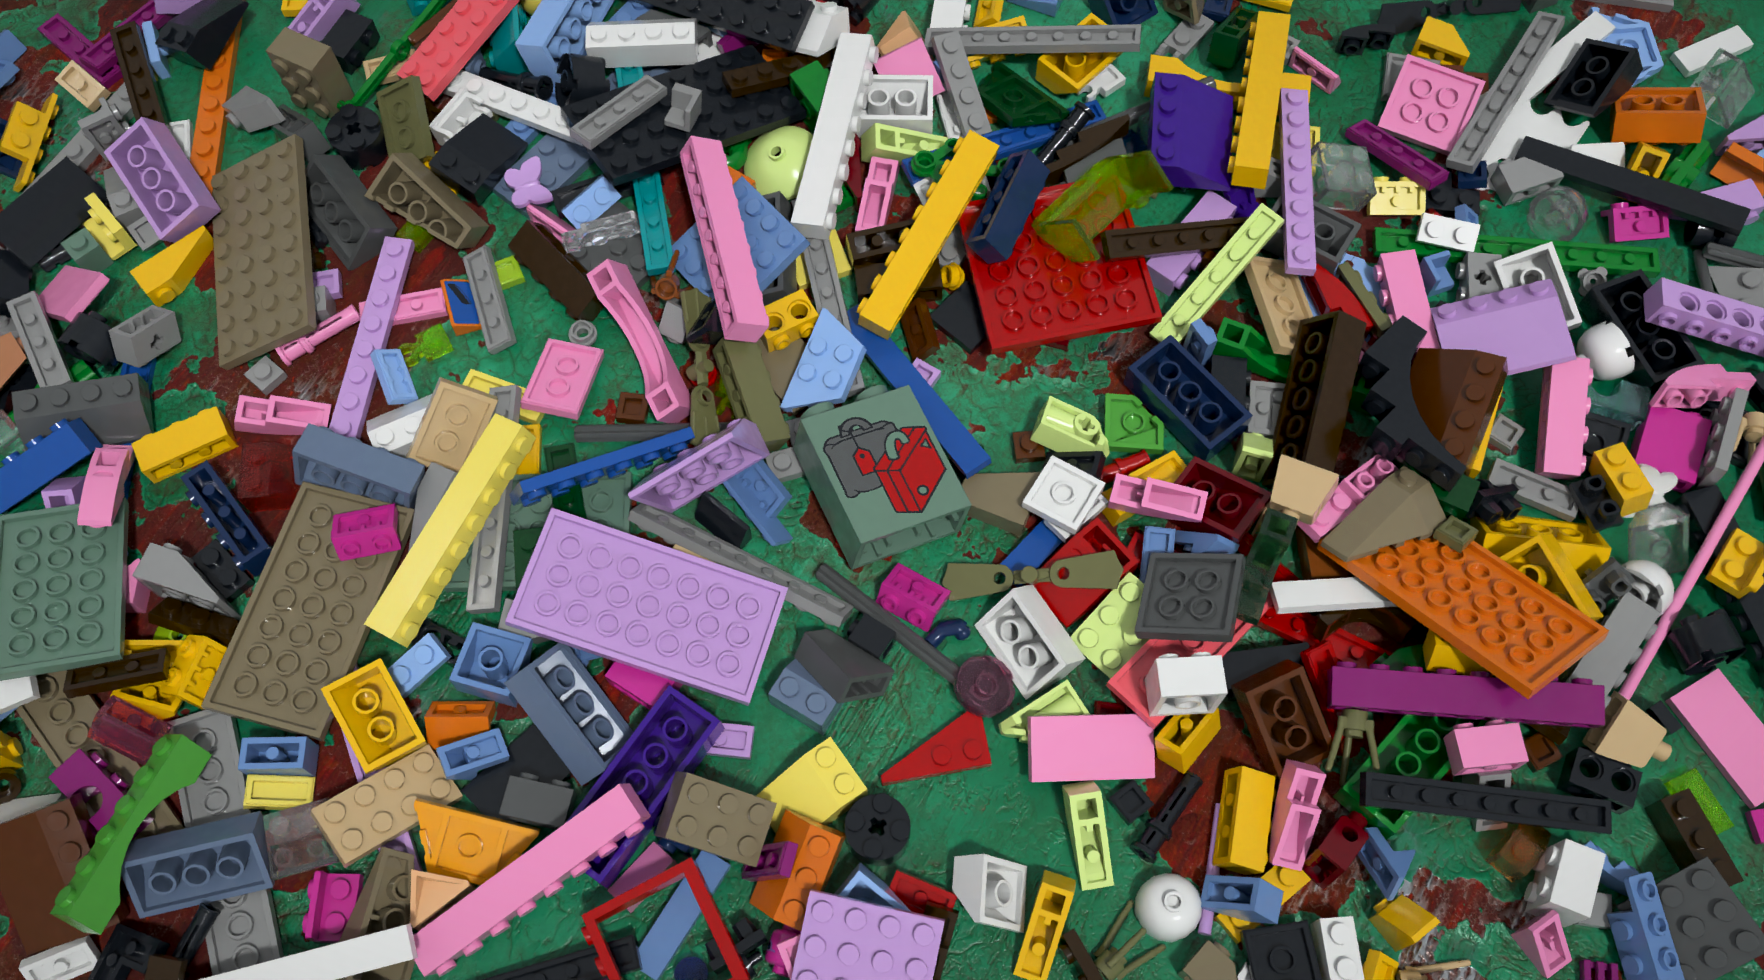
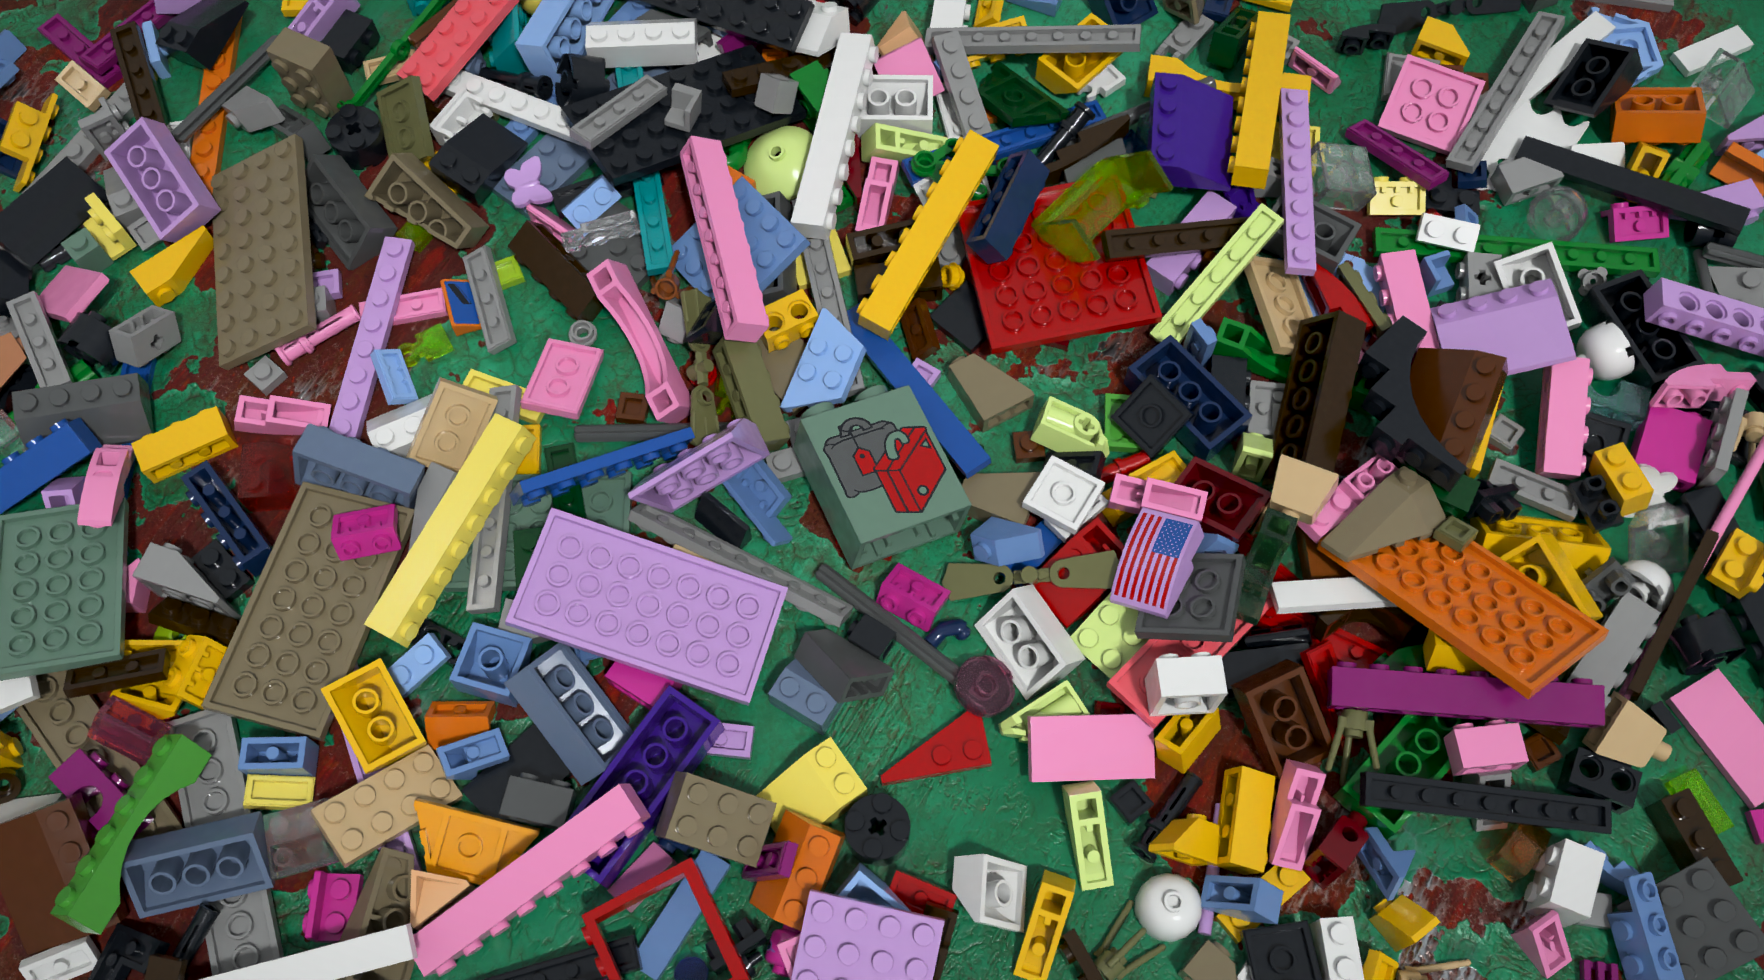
none -> dark grey axle [171,35,278,143]
none -> light grey panel [754,73,799,114]
none -> dark tan slope [948,353,1035,433]
none -> medium blue slope [970,516,1045,566]
none -> slope [1110,507,1204,619]
none -> black plate [1111,374,1195,458]
none -> yellow slope [1148,814,1220,866]
none -> black slope [1245,622,1313,650]
none -> dark brown tile [1624,529,1719,702]

